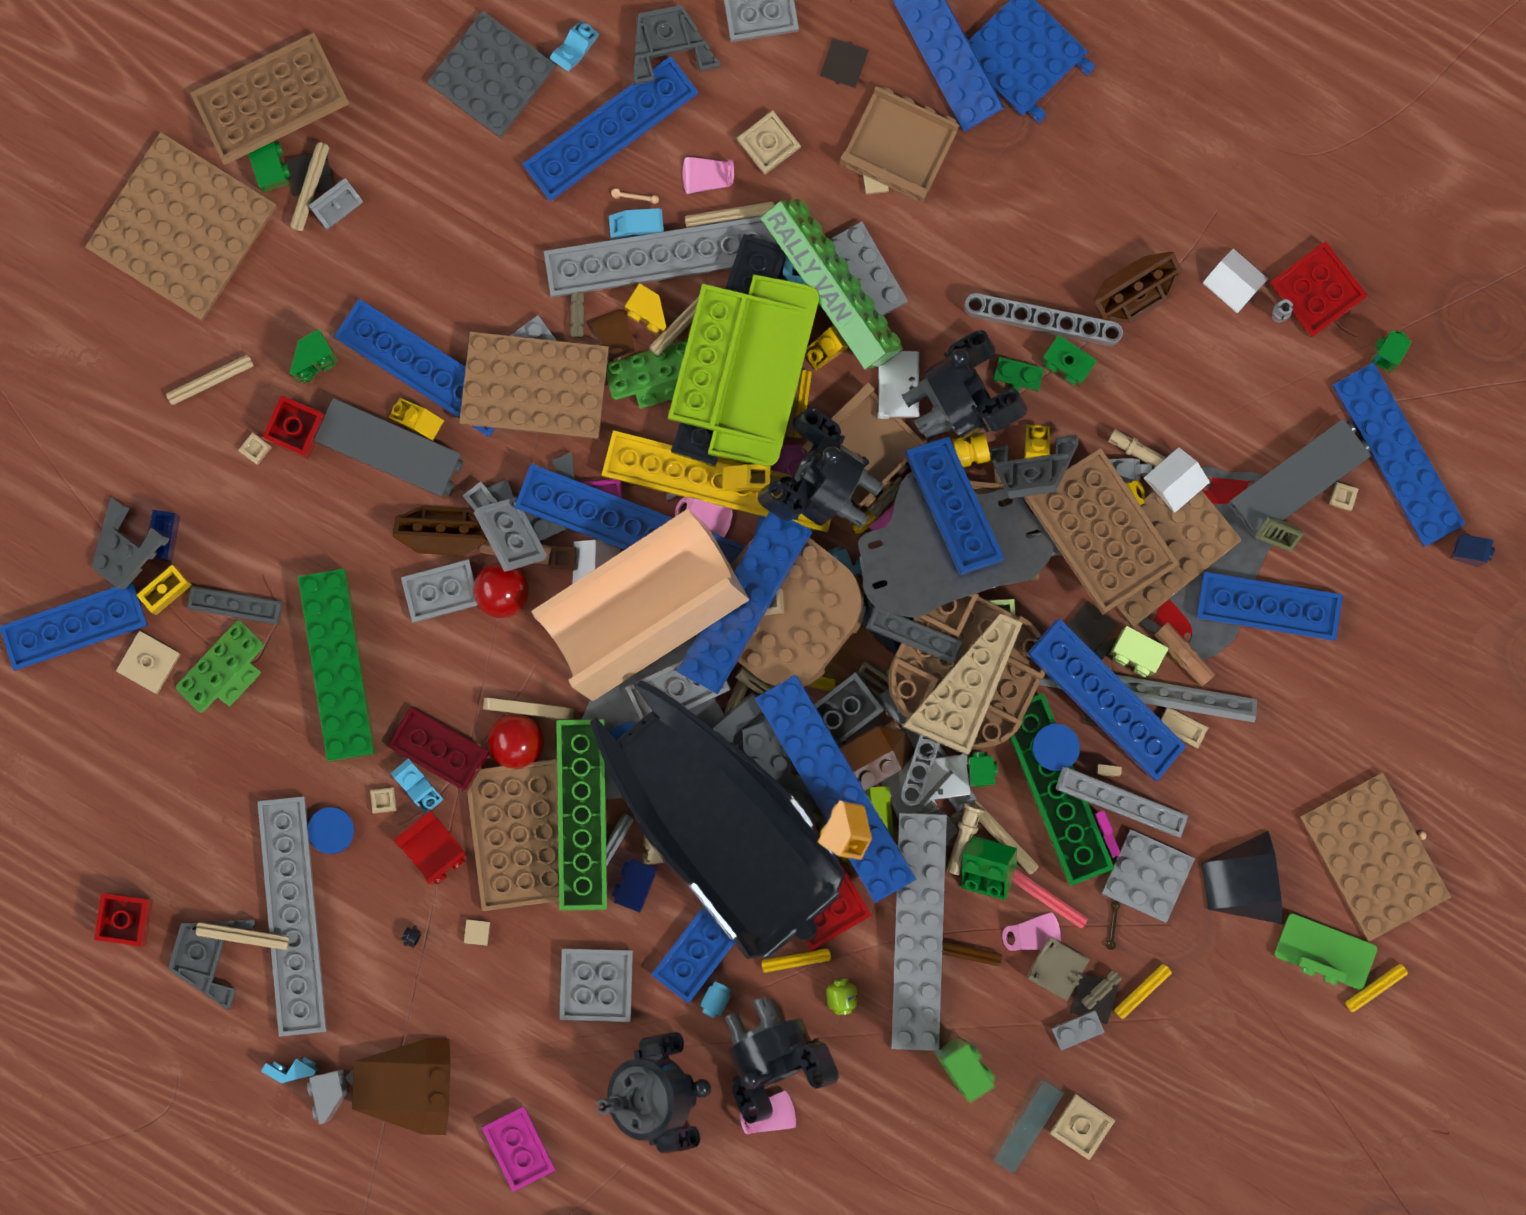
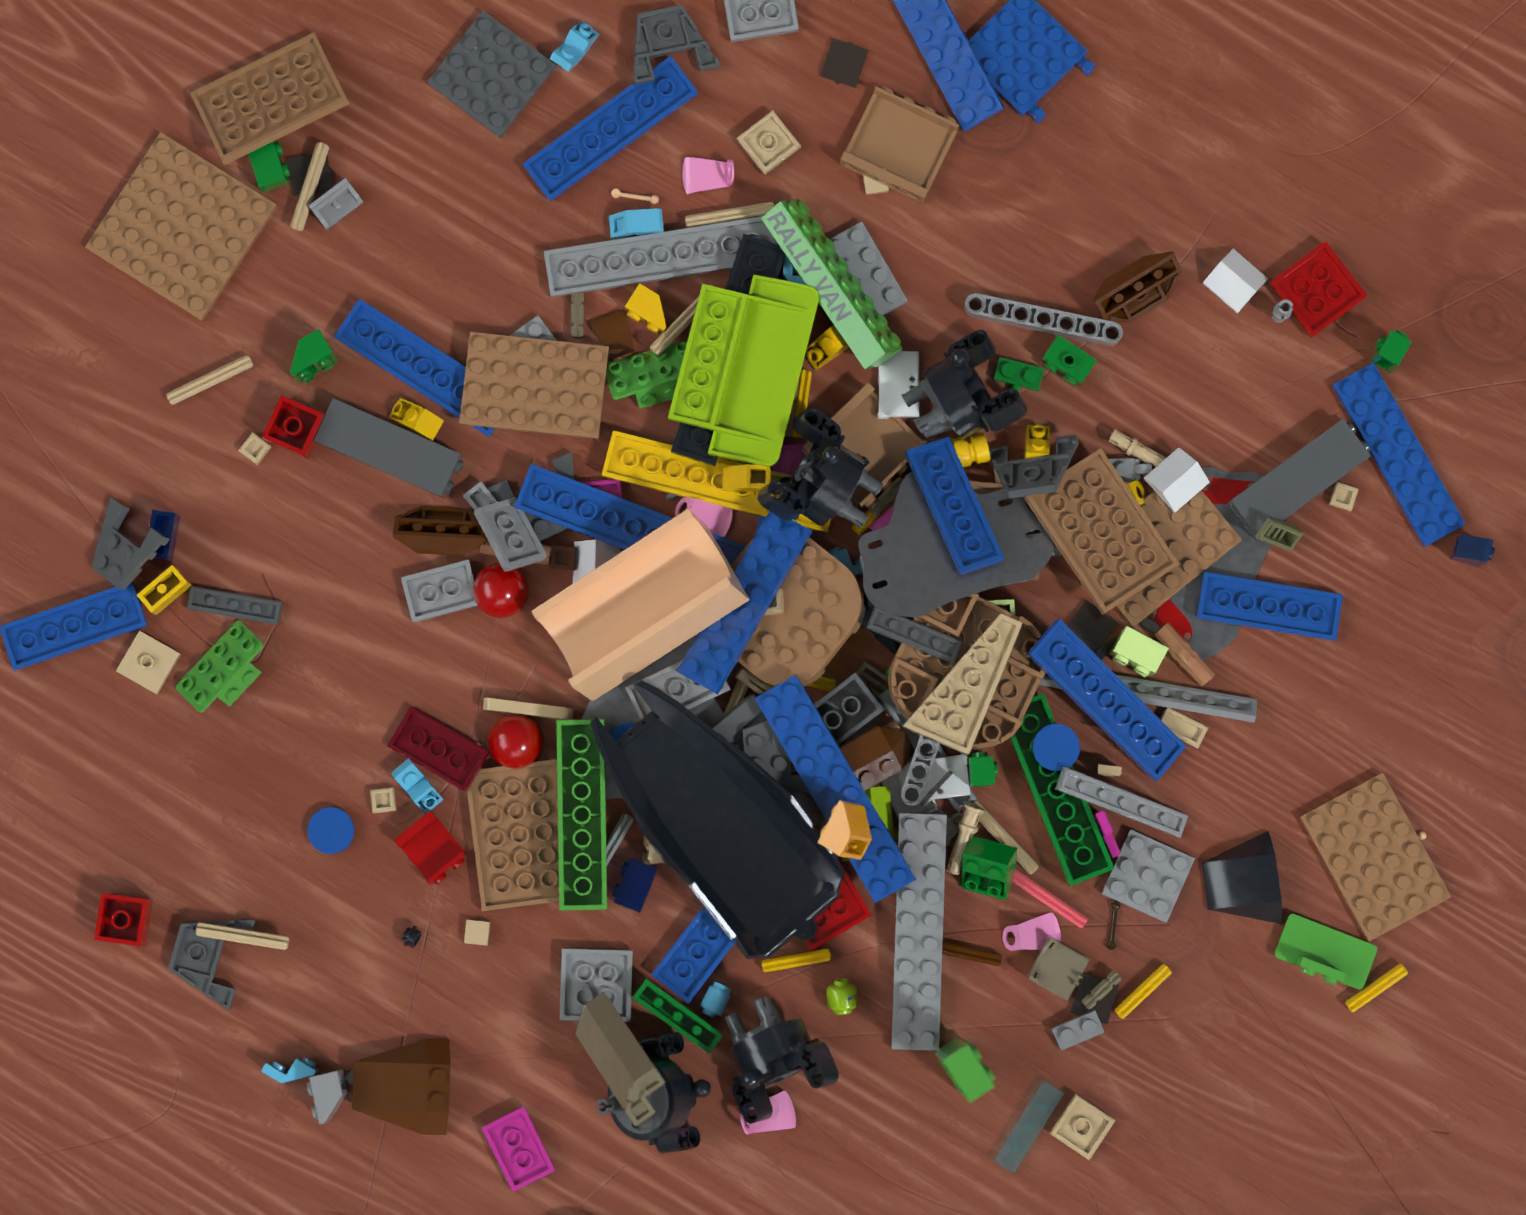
light grey plate [257,797,327,1037] -> none
green brick [298,569,377,763] -> none
none -> dark tan panel [575,992,665,1126]
none -> green brick [633,979,723,1054]

